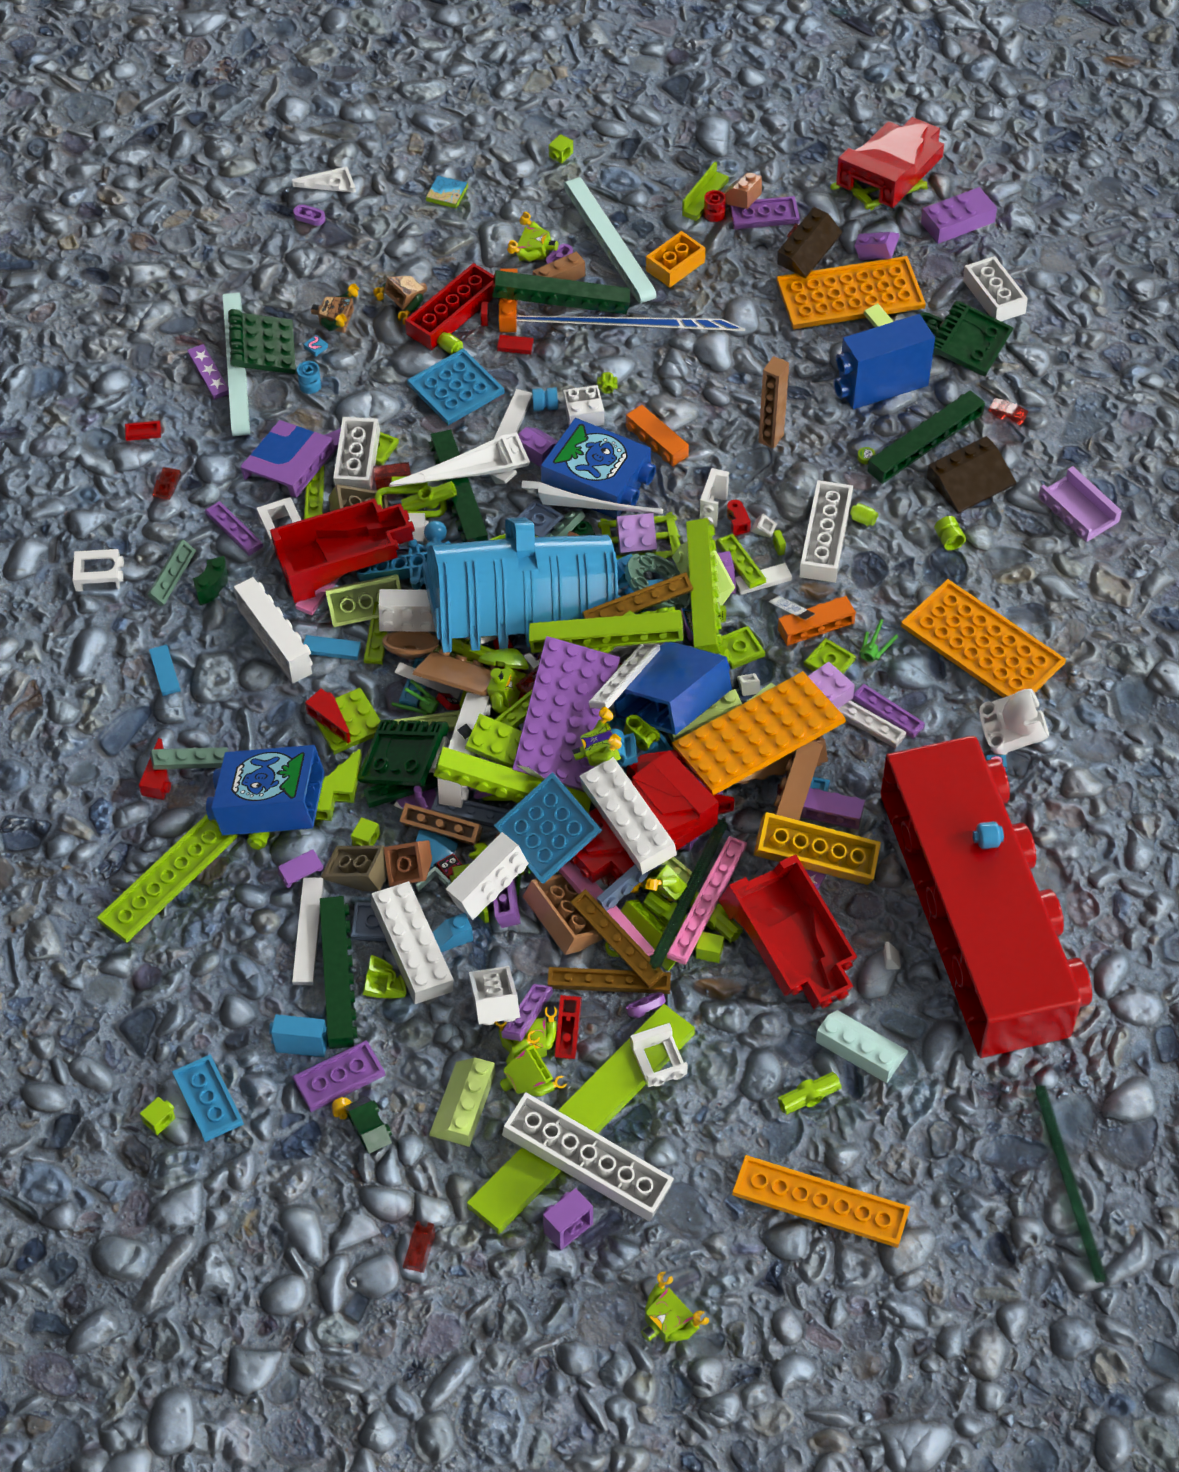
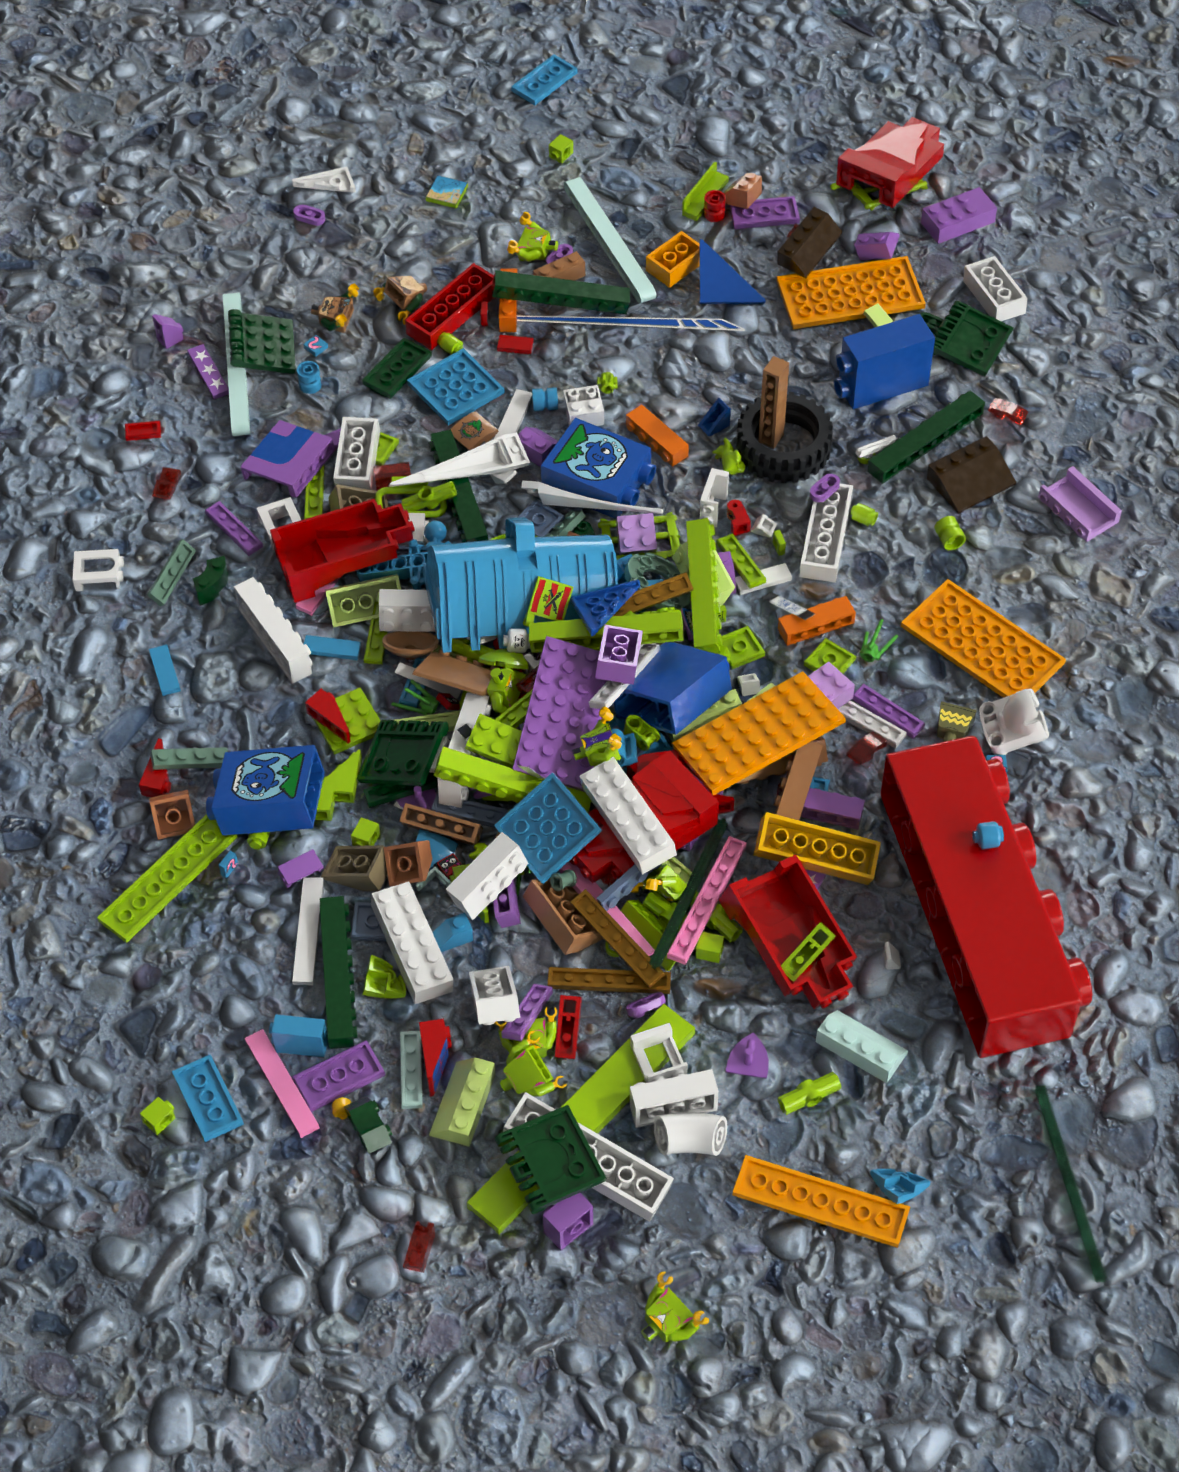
none -> nougat slope [149,790,195,840]
none -> medium lavender slope [152,314,184,349]
none -> dark azure tile [219,851,238,878]
none -> bright pink tile [244,1029,320,1138]
none -> dark green plate [362,338,432,399]
none -> light aqua tile [400,1031,423,1109]
none -> red slope [419,1018,452,1097]
none -> medium nougat slope [451,411,499,451]
none -> dark green hinge [494,1105,606,1214]
none -> white head [503,628,530,653]
none -> dark azure plate [511,54,578,105]
none -> flag [523,576,574,627]
none -> sand green bush [550,869,577,891]
none -> blue tile [570,580,641,636]
none -> medium lavender brick [595,625,643,685]
none -> white brick [630,1069,719,1128]
none -> white brick [654,1112,727,1156]
none -> blue slope [698,398,731,436]
none -> blue tile [699,239,765,304]
none -> lime animal [712,438,745,475]
none -> medium lavender shield [726,1033,769,1079]
none -> black tyre [736,392,833,483]
none -> lime slope [781,922,836,982]
none -> medium lavender plate [810,474,840,503]
none -> clear red slope [846,731,888,765]
none -> white axle [855,435,898,458]
none -> dark azure brick [870,1169,931,1204]
none -> olive torso [937,701,977,742]

